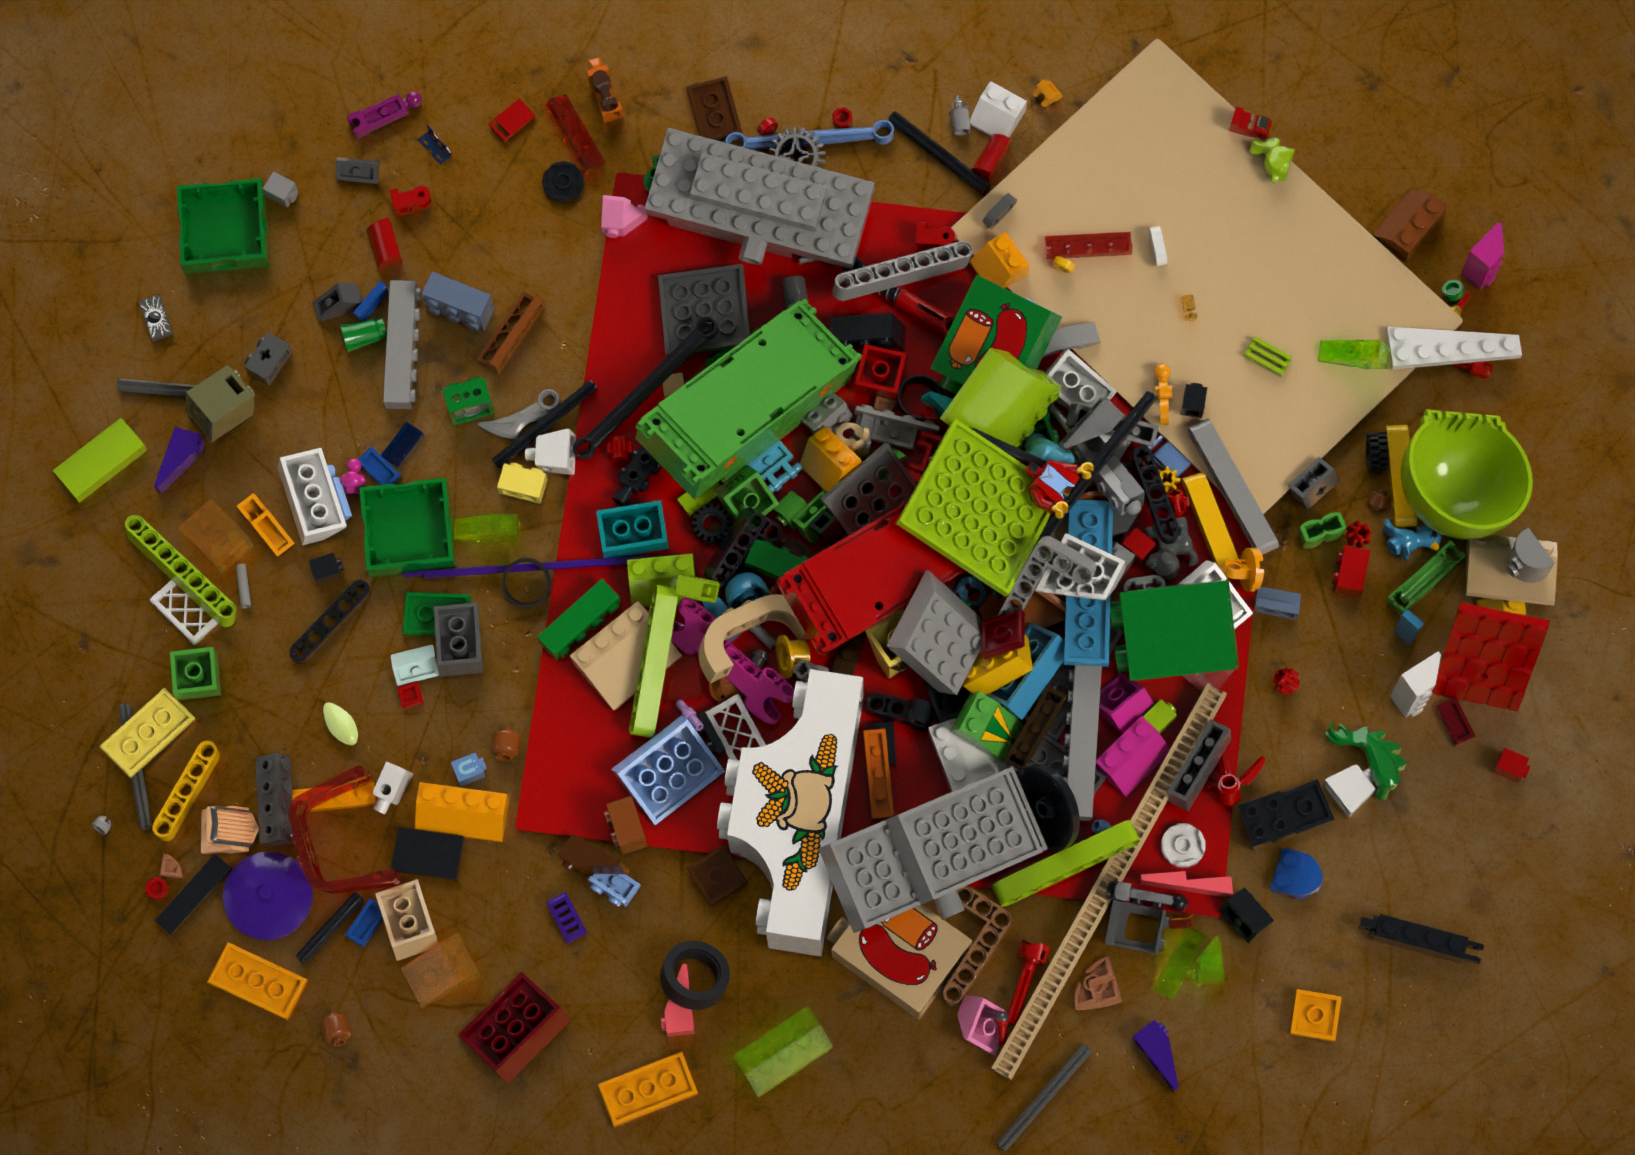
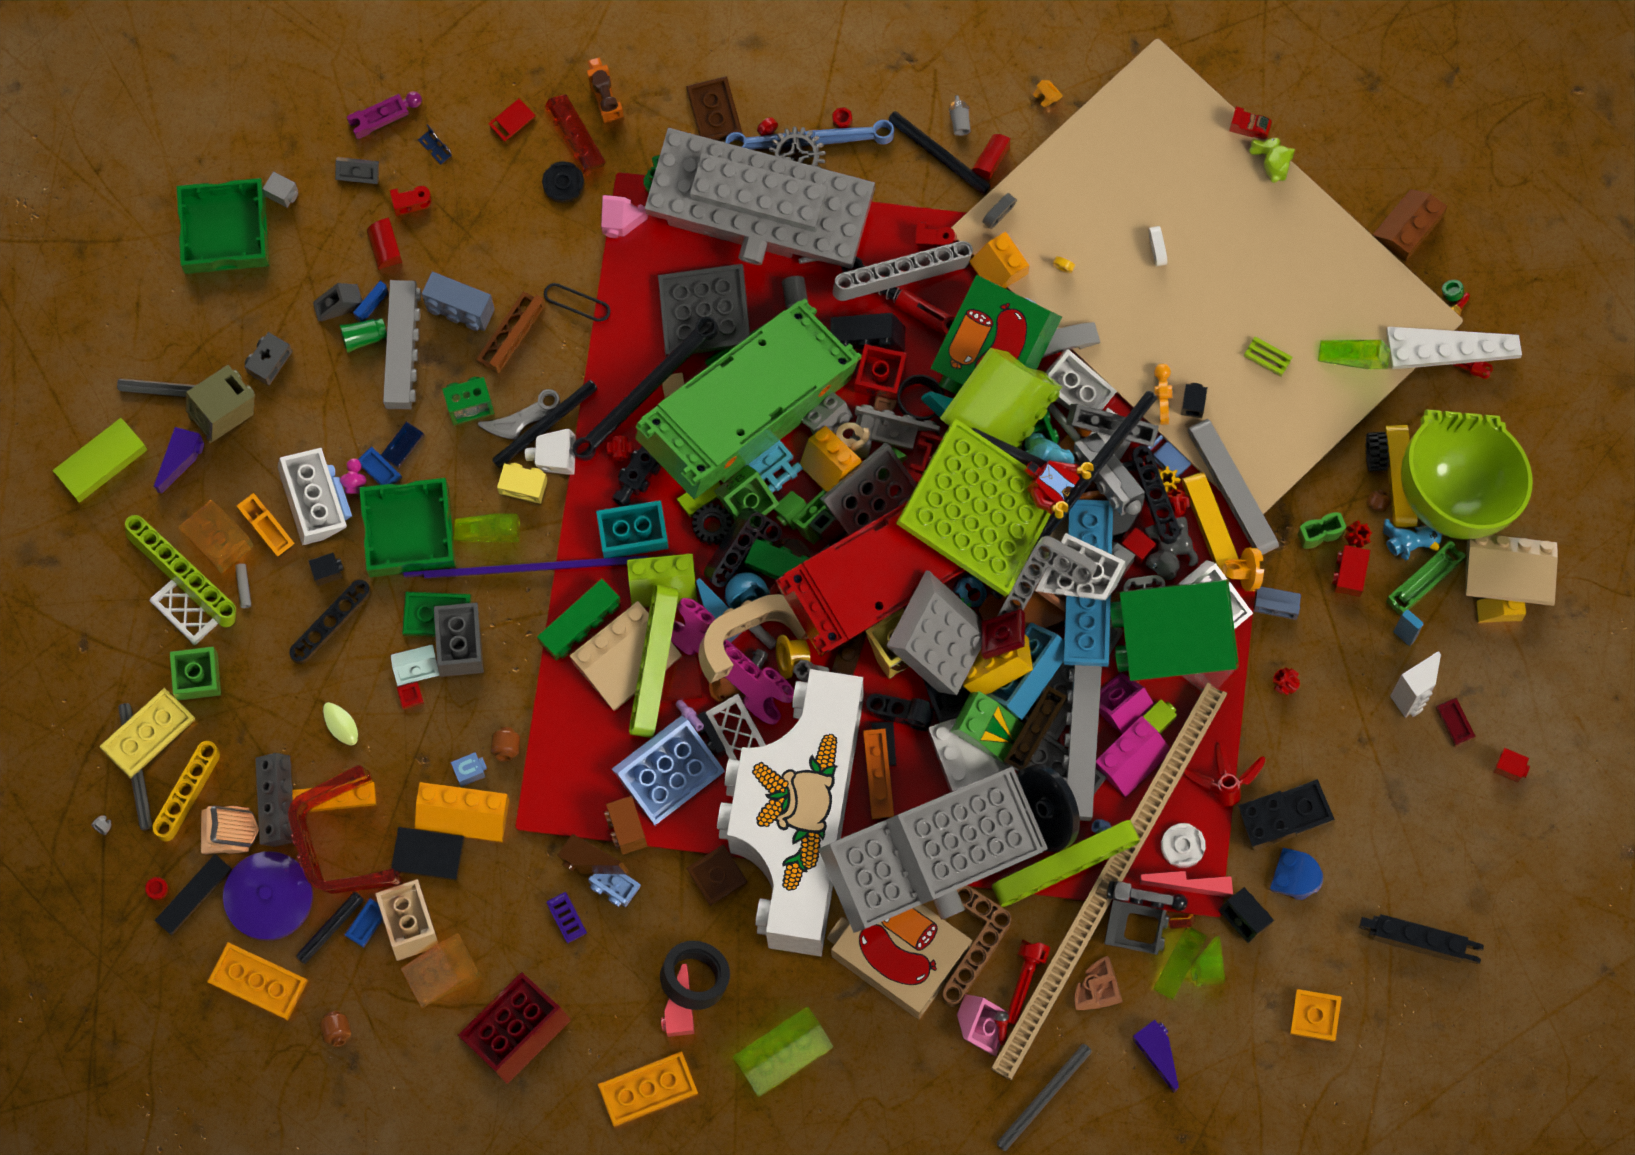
tile [139,295,173,342] -> none
nougat tile [159,853,183,879] -> none
white torso [372,761,414,814] -> none
black tyre [502,558,551,607] -> none
lime brick [674,574,720,603] -> none
red hand [921,406,948,429] -> none
white slope [970,81,1027,137] -> none
clear red hinge [1045,232,1133,259] -> none
dark grey slope [1058,397,1125,449] -> none
dark grey brick [1167,719,1232,812] -> none
clear yellow piece [1181,295,1198,321] -> none
dark grey brick [1288,457,1339,510] -> none
white torso [1323,764,1375,818] -> none
green animal [1325,721,1407,800] -> none
red piece [1432,602,1550,712] -> none
dark pink slope [1461,222,1504,290] -> none
light grey brick [1507,528,1555,583] -> none
none -> black piece [544,283,611,322]

